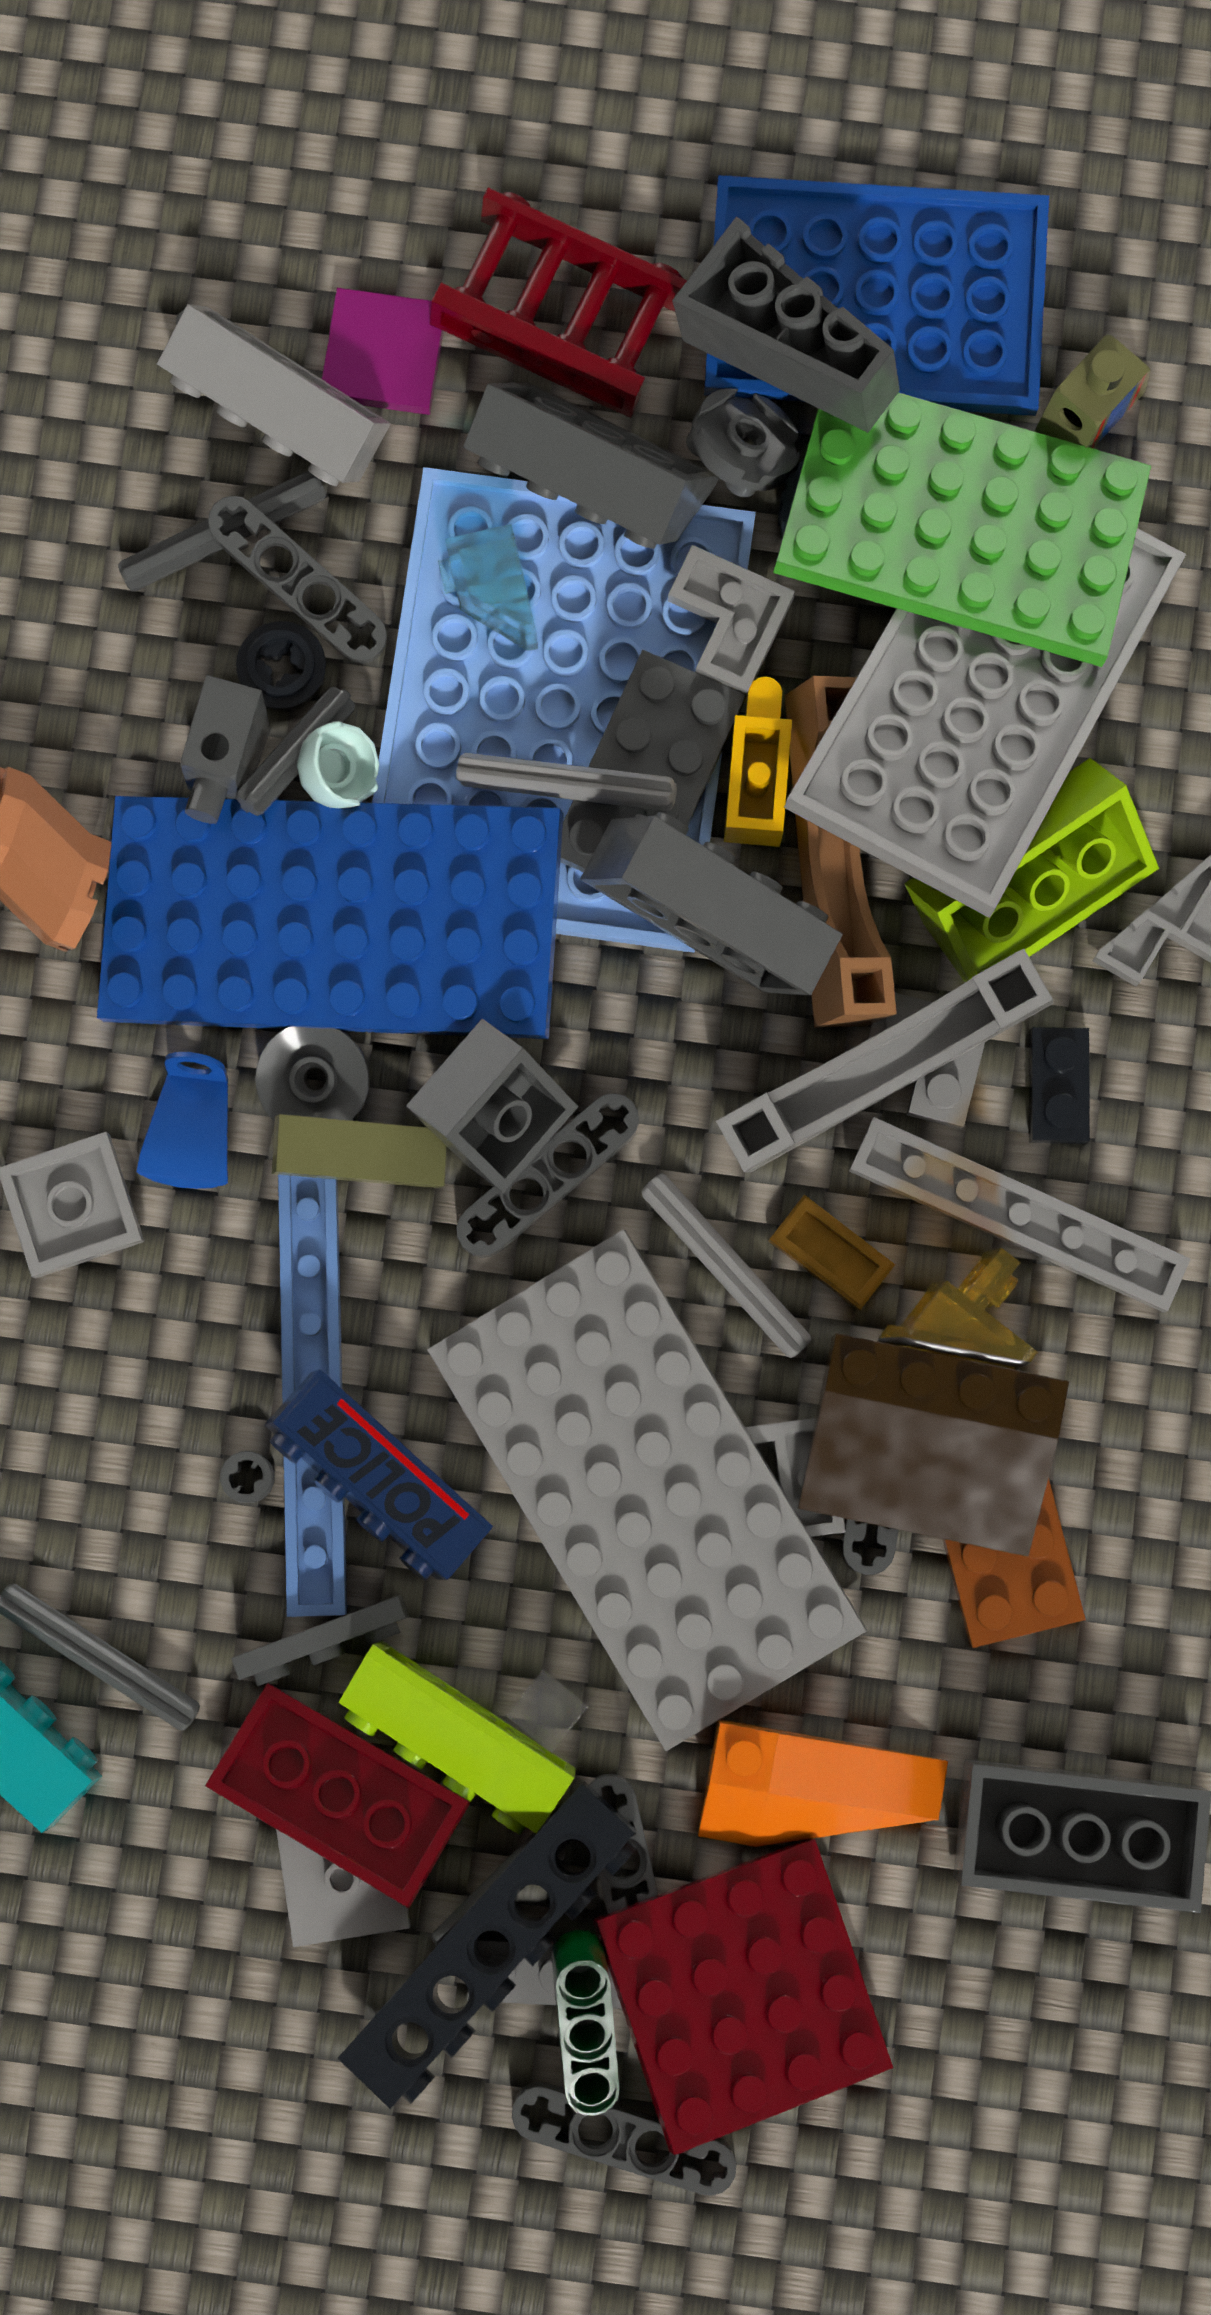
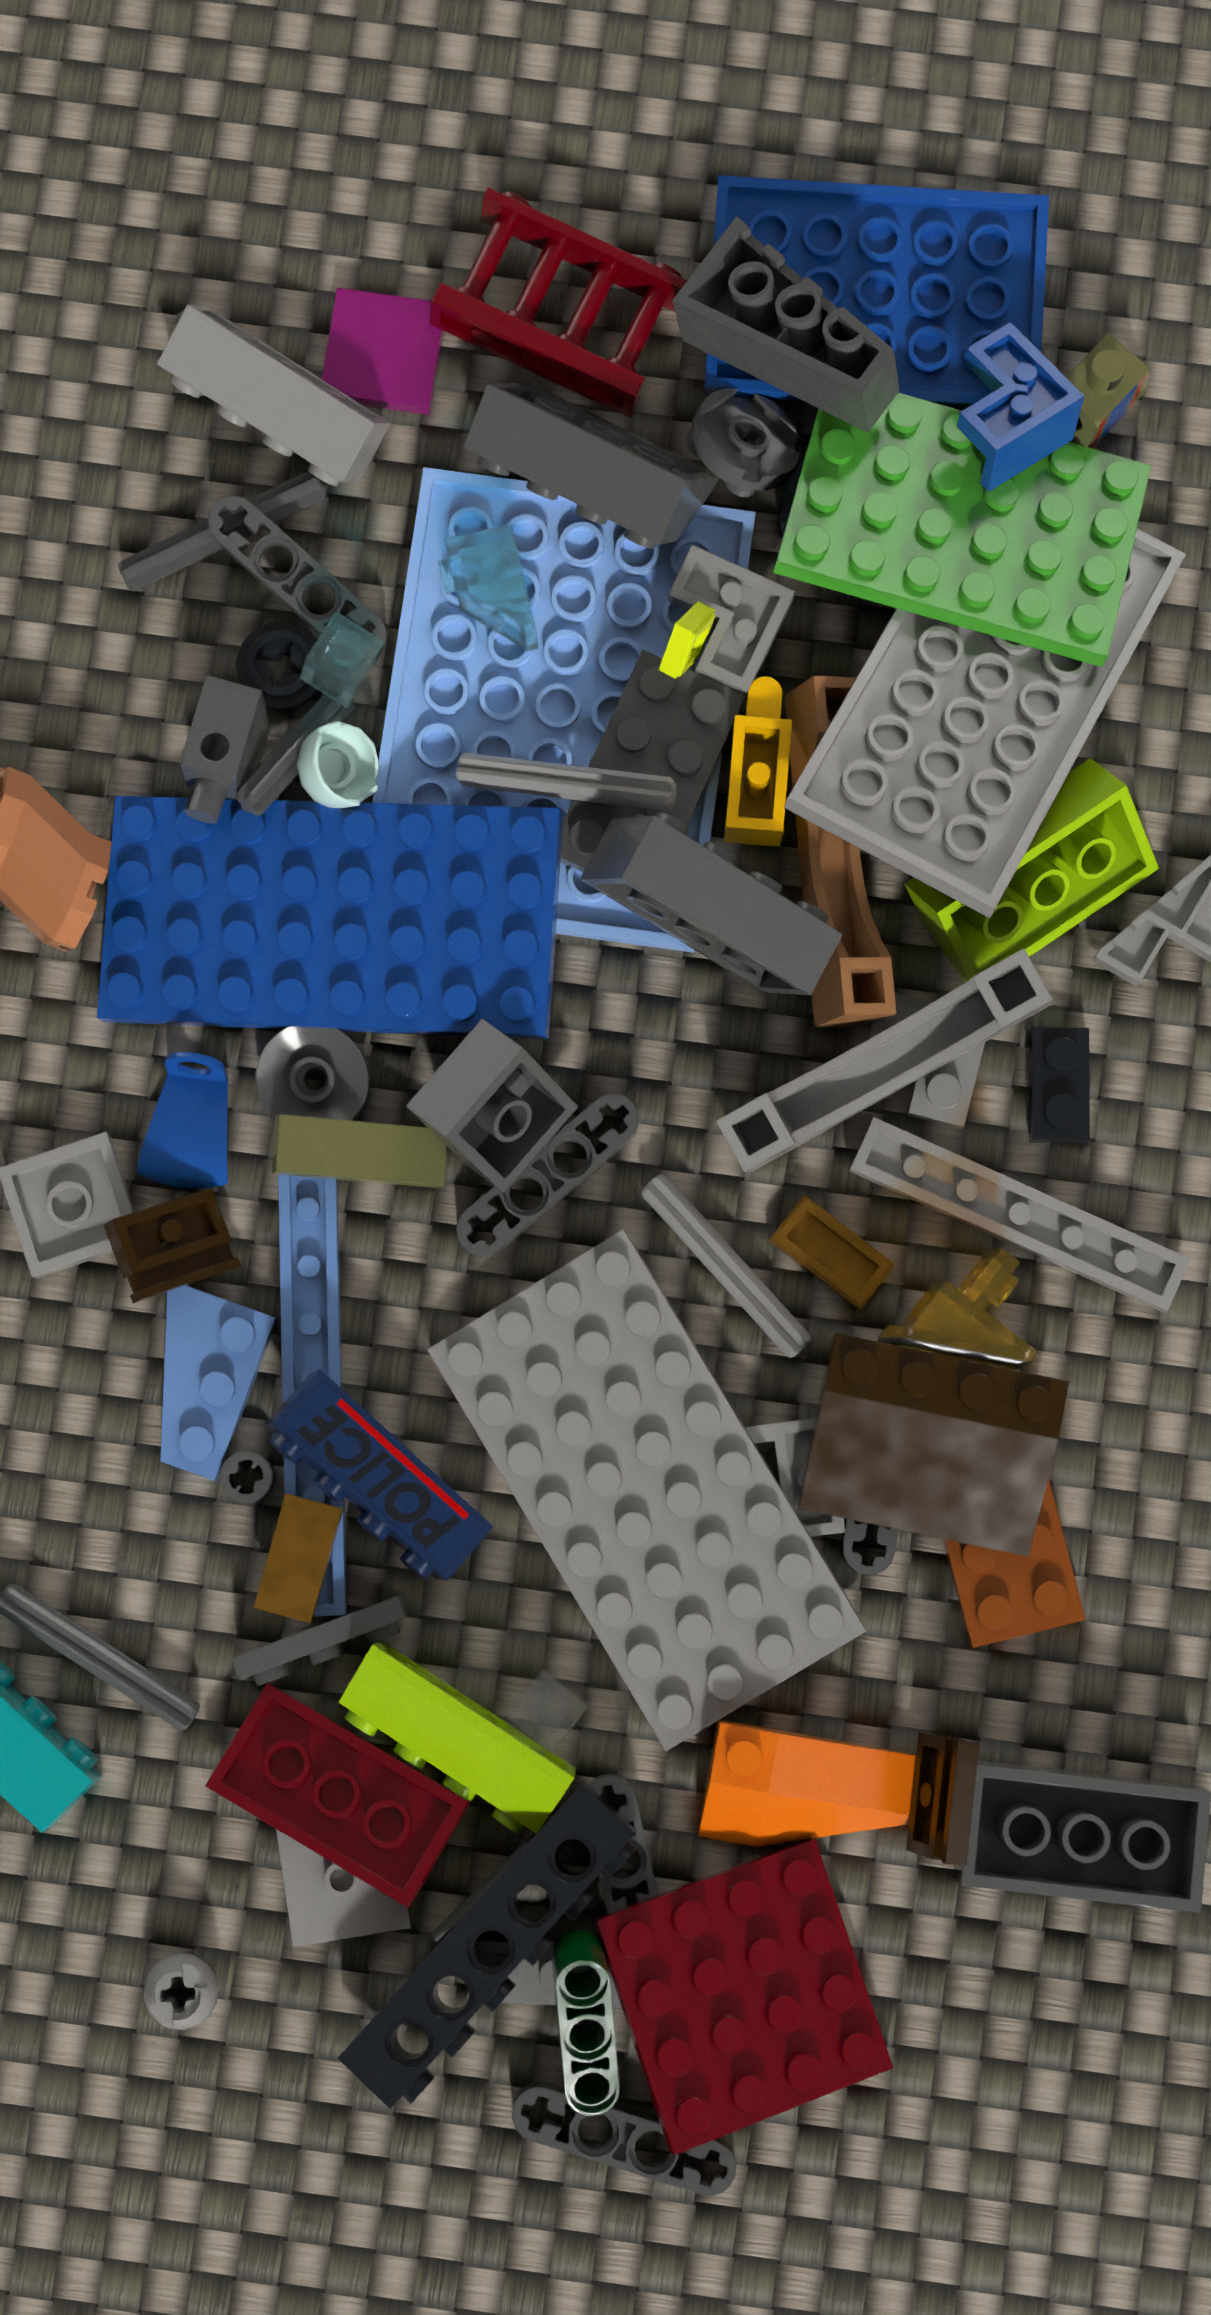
none -> dark brown plate [103,1188,241,1303]
none -> light grey piece [143,1953,219,2030]
none -> medium blue wing [160,1286,278,1482]
none -> pearl gold tile [254,1493,343,1623]
none -> clear light blue brick [300,611,385,708]
none -> neon yellow tile [659,601,716,679]
none -> dark brown plate [906,1731,979,1866]
none -> blue panel [957,322,1085,491]

